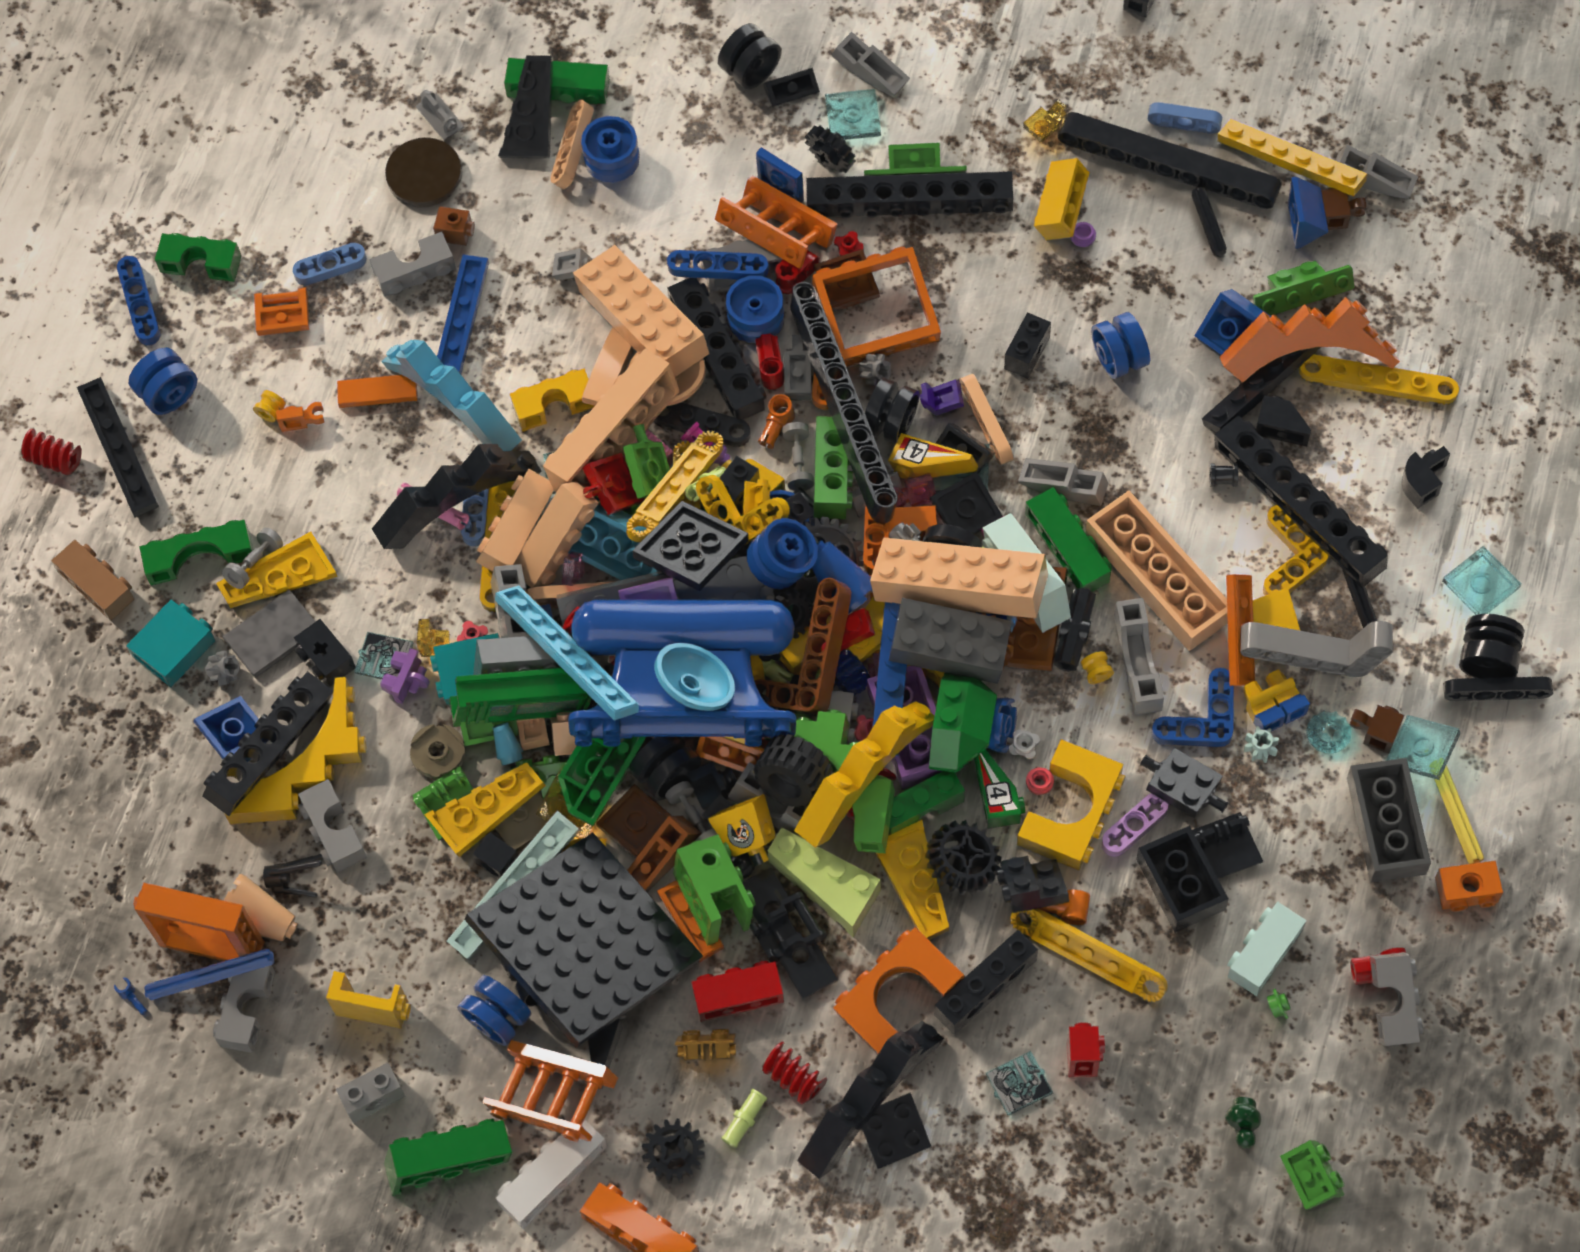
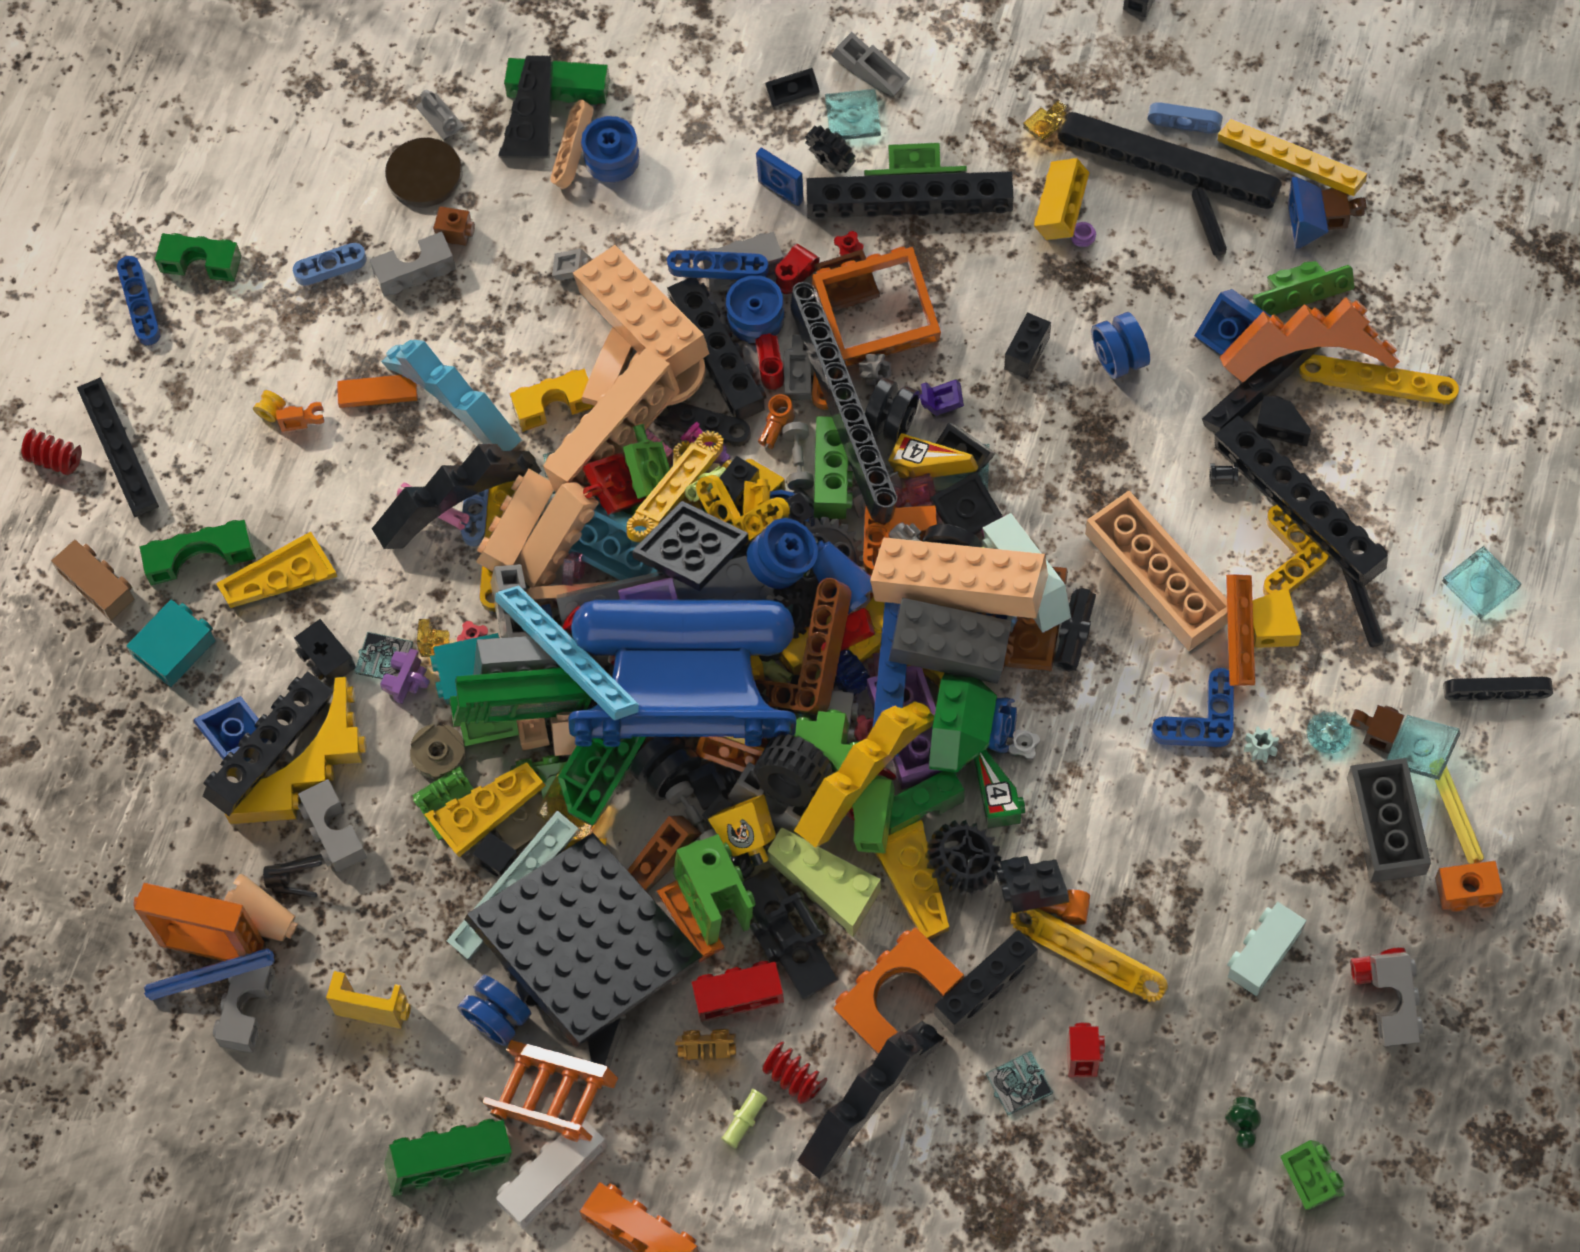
blue hand [114,977,147,1015] -> none
blue wheel [128,347,198,415] -> none
light grey gear [205,650,240,686] -> none
light grey wheel [222,527,283,589] -> none
flat silver tile [223,590,315,678] -> none
orange plate [254,287,310,336] -> none
light grey brick [336,1063,406,1123] -> none
blue plate [437,255,489,374] -> none
medium azure cone [492,722,523,765] -> none
reddish brown plate [596,784,672,859] -> none
black gear [642,1118,706,1184] -> none
medium azure dish [654,643,735,711] -> none
orange fence [714,176,838,269] -> none
black wheel [718,23,782,90] -> none
black hinge [861,1092,932,1169] -> none
light nougat beam [960,374,1013,465] -> none
yellow arch [1017,739,1126,870] -> none
light grey slope [1018,458,1108,506] -> none
green brick [1025,487,1112,592] -> none
coral plate [1026,767,1054,795] -> none
yellow wheel [1080,651,1114,684] -> none
lavender beam [1102,793,1169,857] -> none
light grey arch [1114,598,1164,715] -> none
black brick [1136,825,1229,933] -> none
plate [1140,748,1229,818] -> none
black hinge [1192,812,1264,879] -> none
light grey beam [1241,621,1393,677] -> none
hips [1243,669,1310,732] -> none
bright green plate [1267,988,1291,1019] -> none
light grey slope [1335,144,1418,199] -> none
black brick [1402,446,1450,509] -> none
black wheel [1459,614,1525,678] -> none

